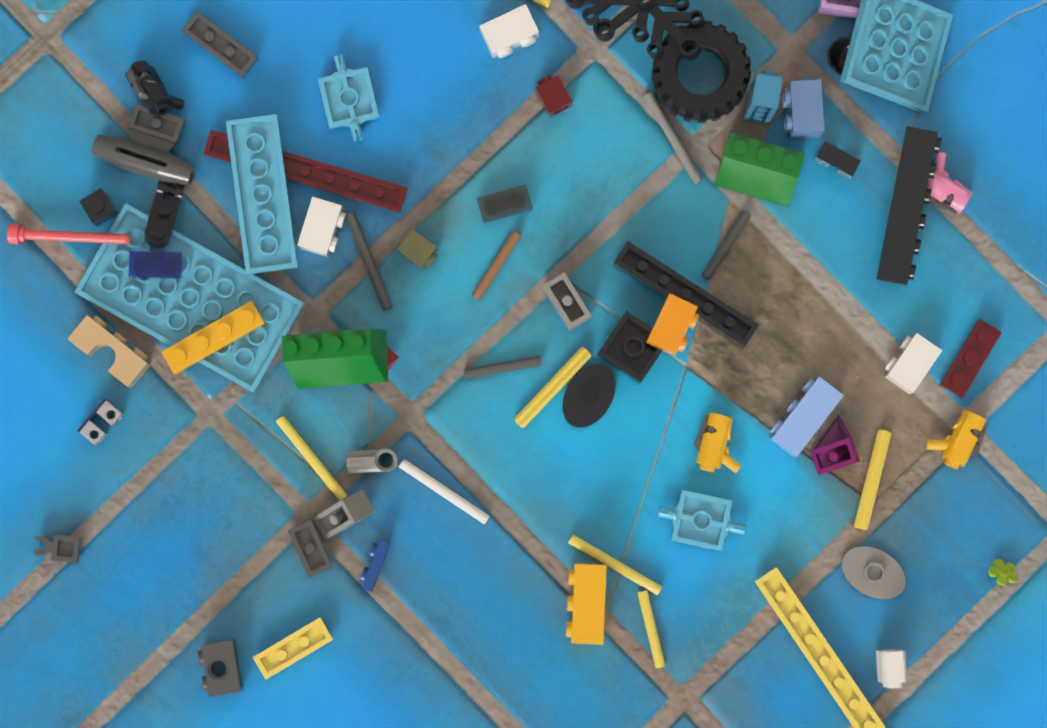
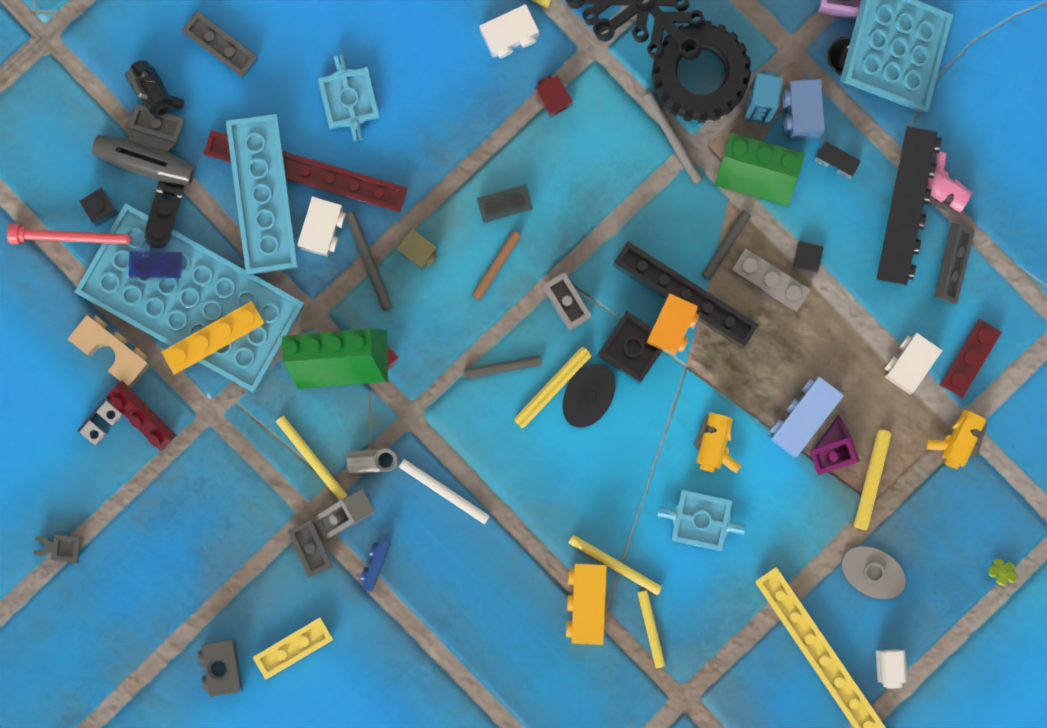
none -> dark red plate [106,381,177,452]
none -> light grey plate [731,249,811,312]
none -> black tile [792,241,824,272]
none -> dark grey plate [934,223,975,304]

